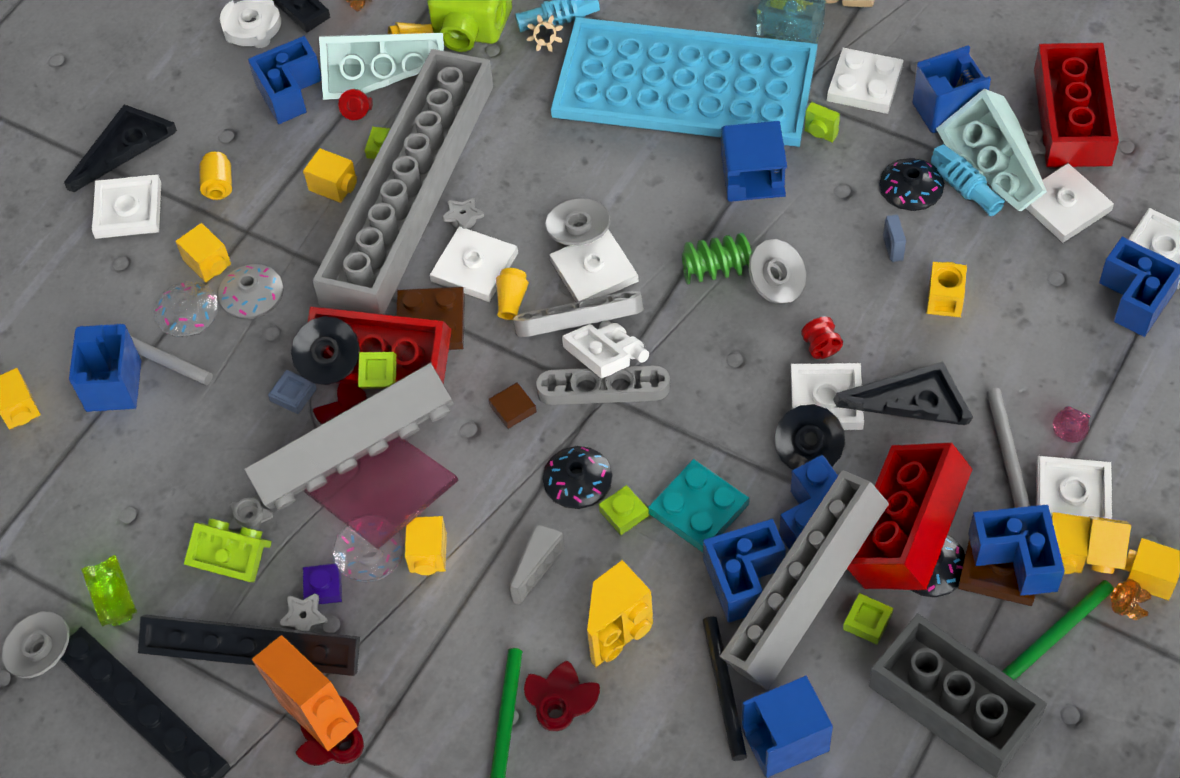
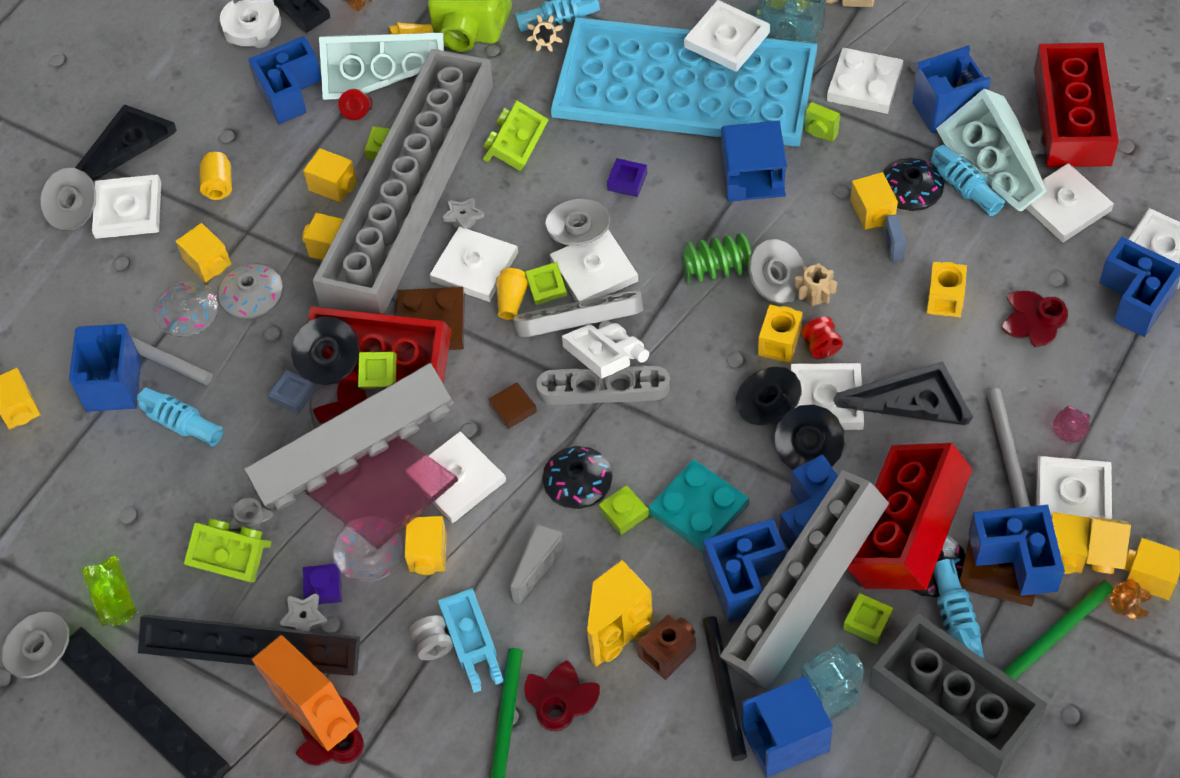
none -> light grey dish [40,168,96,231]
none -> medium azure hinge [137,387,223,447]
none -> yellow brick [302,212,344,260]
none -> white plate [406,432,506,524]
none -> light grey wheel [409,615,453,661]
none -> medium azure hinge [438,588,504,693]
none -> lime bracket [482,100,549,171]
none -> lime plate [525,262,568,305]
none -> dark purple plate [607,158,647,197]
none -> copper brick [637,614,696,680]
none -> white plate [684,0,770,72]
none -> black dish [735,367,802,425]
none -> yellow brick [758,304,803,364]
none -> tan gear [795,263,837,306]
none -> clear light blue brick [801,643,864,721]
none -> yellow brick [850,172,898,230]
none -> medium azure hinge [933,559,984,658]
none -> dark red plate [1002,291,1068,347]

